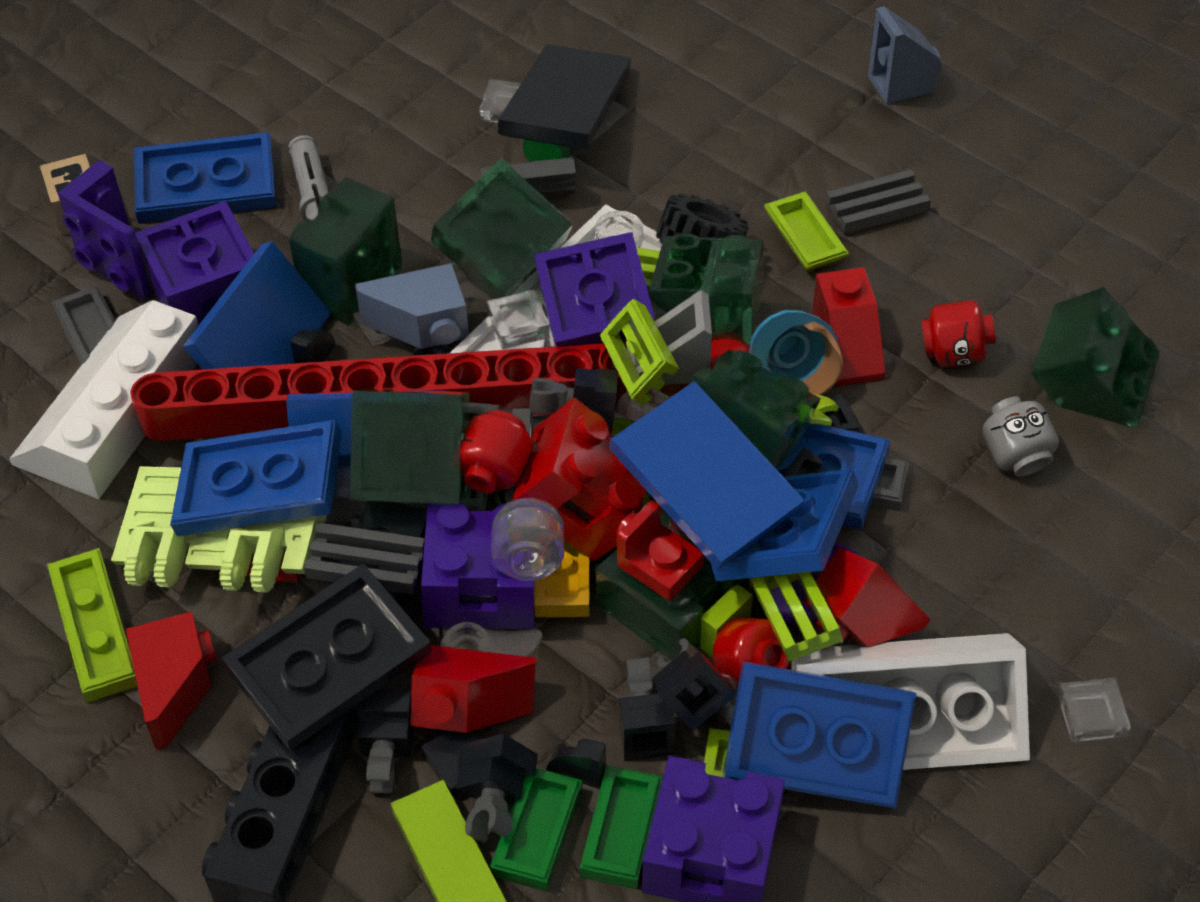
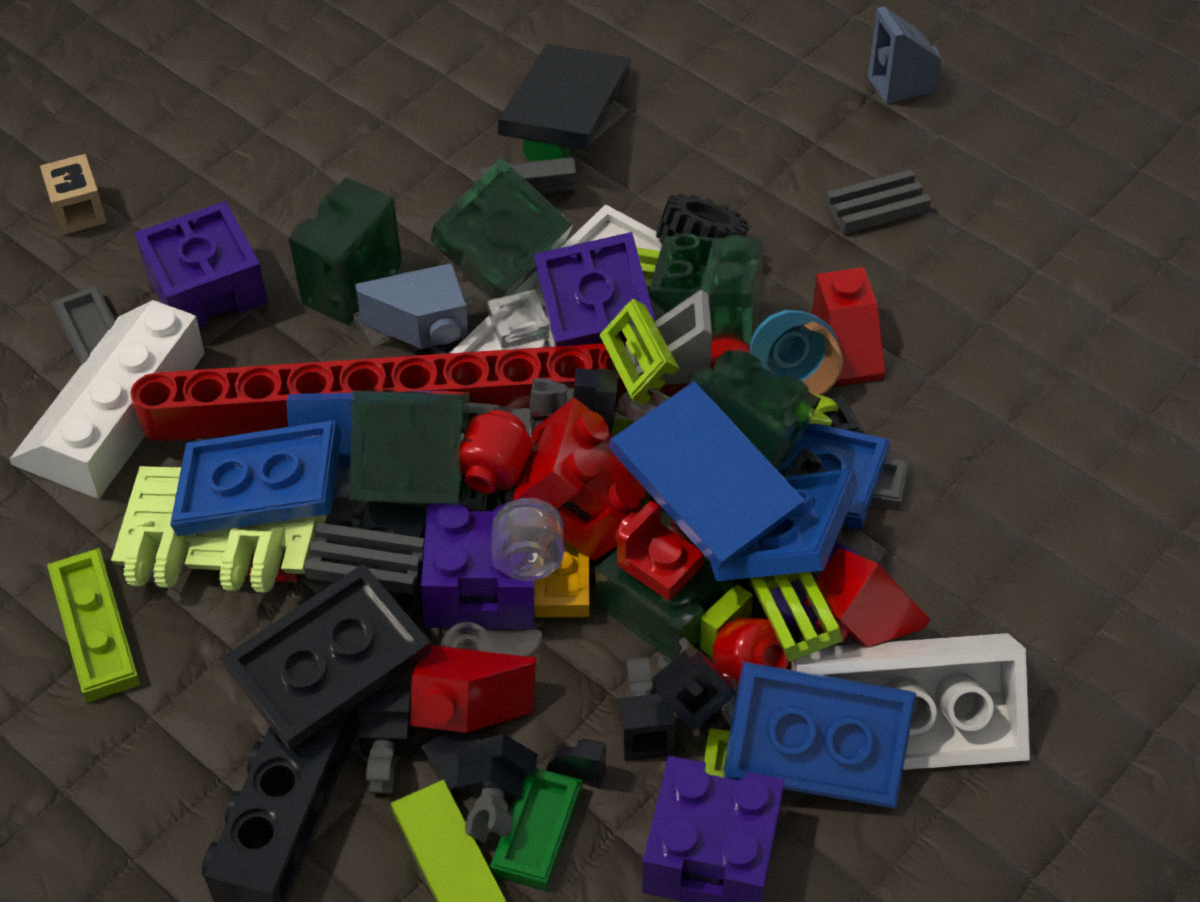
dark purple bracket [58,160,152,299] -> none
red slope [126,611,217,750] -> none
blue tile [134,132,277,223] -> none
blue tile [183,241,332,369] -> none
light grey pin [288,135,341,250] -> none
black tile [290,329,336,363] -> none
clear tile [479,79,521,123] -> none
green tile [579,765,663,890] -> none
clear tile [595,211,643,248] -> none
lime tile [764,191,849,273] -> none
red head [922,300,997,368] -> none
light grey head [982,396,1059,477] -> none
clear green slope [1031,287,1160,427] -> none
clear tile [1057,677,1131,742] -> none

